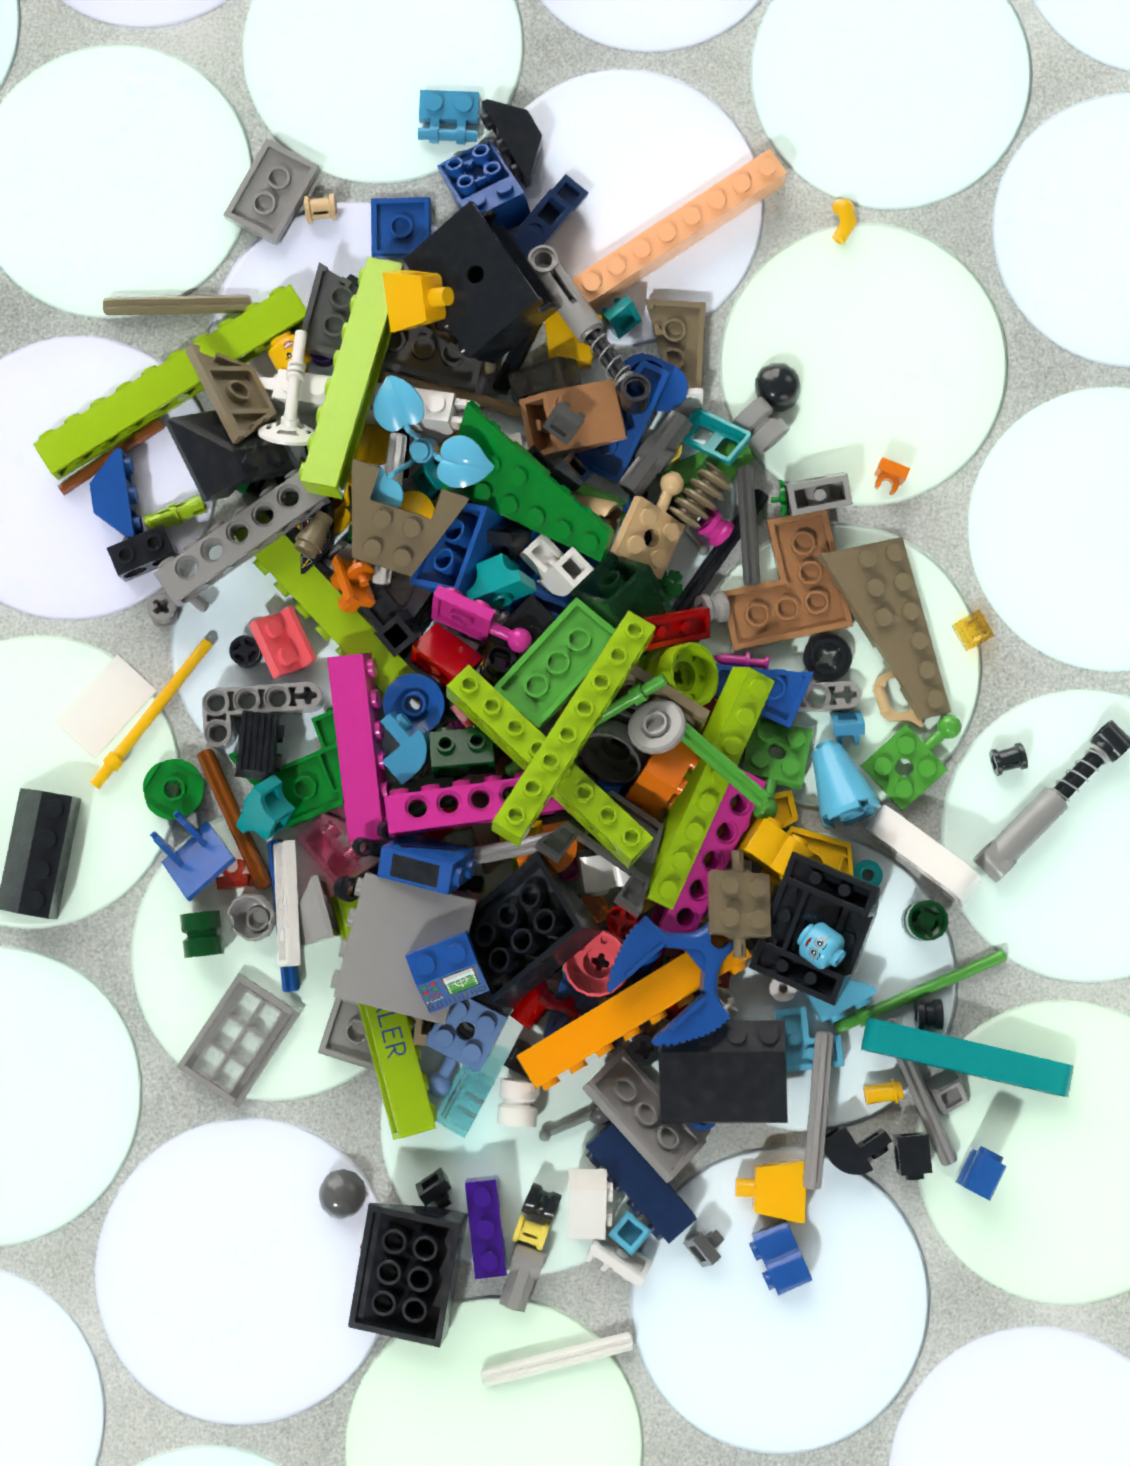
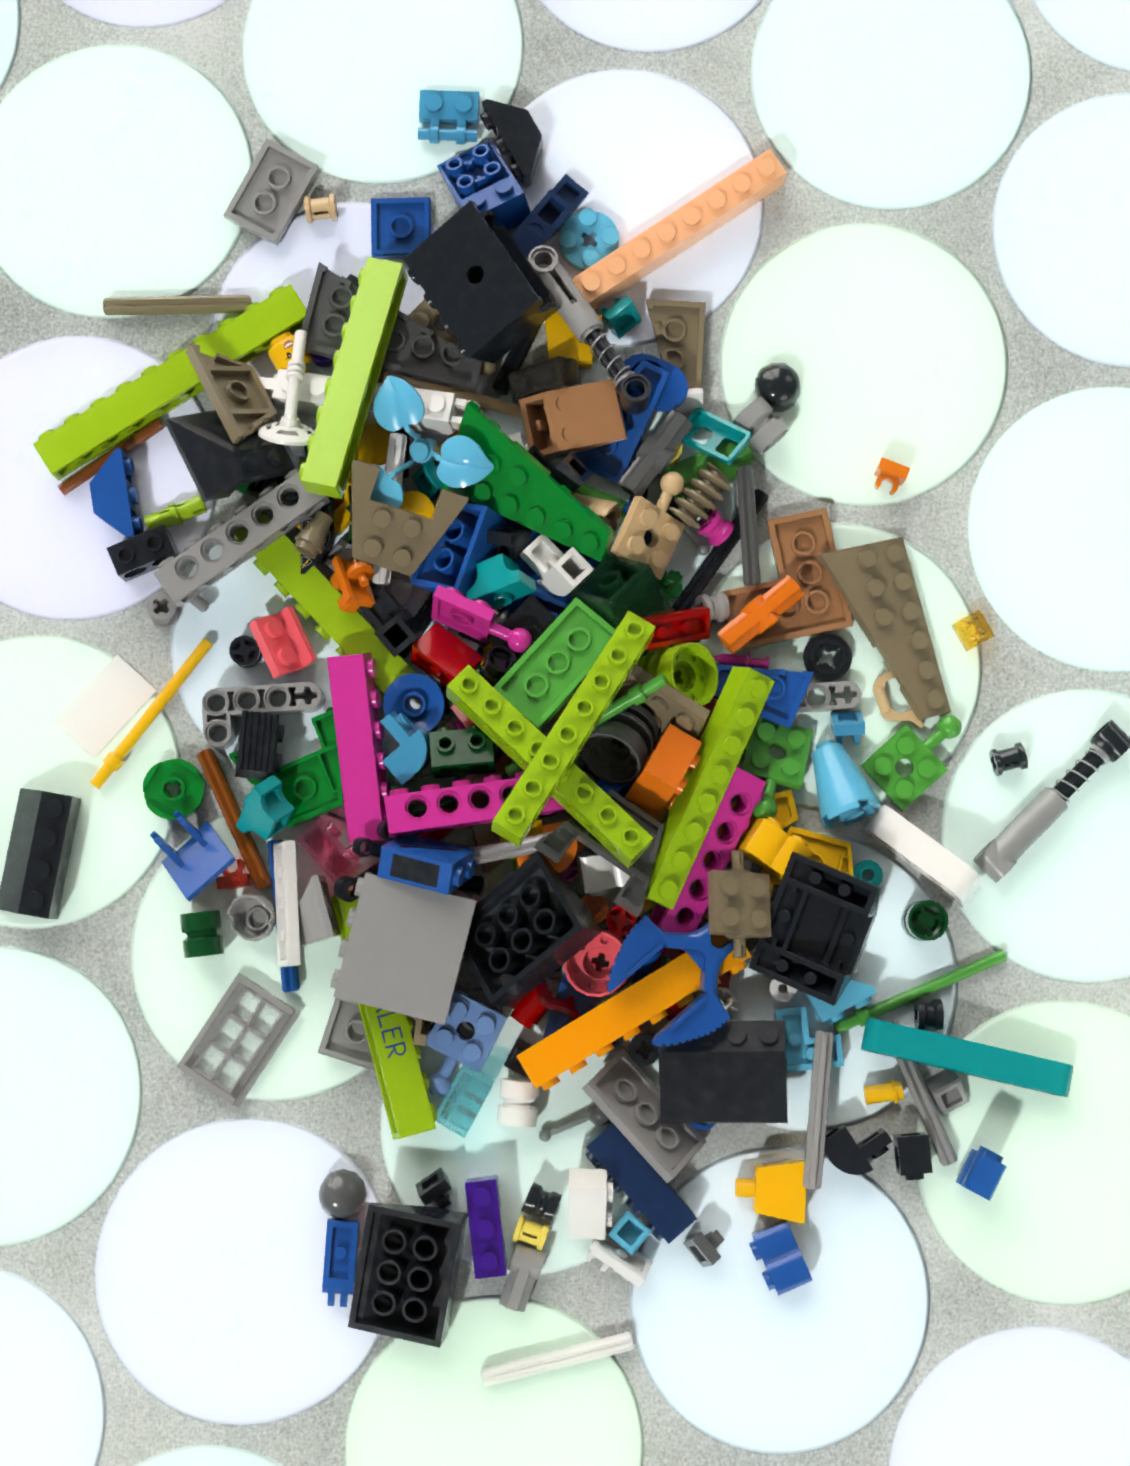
yellow torso [382,270,454,332] -> none
blue slope [405,930,490,1013] -> none
dark grey tile [542,401,586,445] -> none
light grey wheel [628,699,686,755] -> none
bright green axle [681,722,770,808] -> none
green plant [771,480,788,517] -> none
light grey brick [785,472,853,516] -> none
medium azure head [797,922,846,969] -> none
yellow arm [831,199,857,245] -> none
none -> blue hinge [322,1219,360,1307]
none -> medium azure plate [560,209,619,271]
none -> orange piece [716,575,805,654]

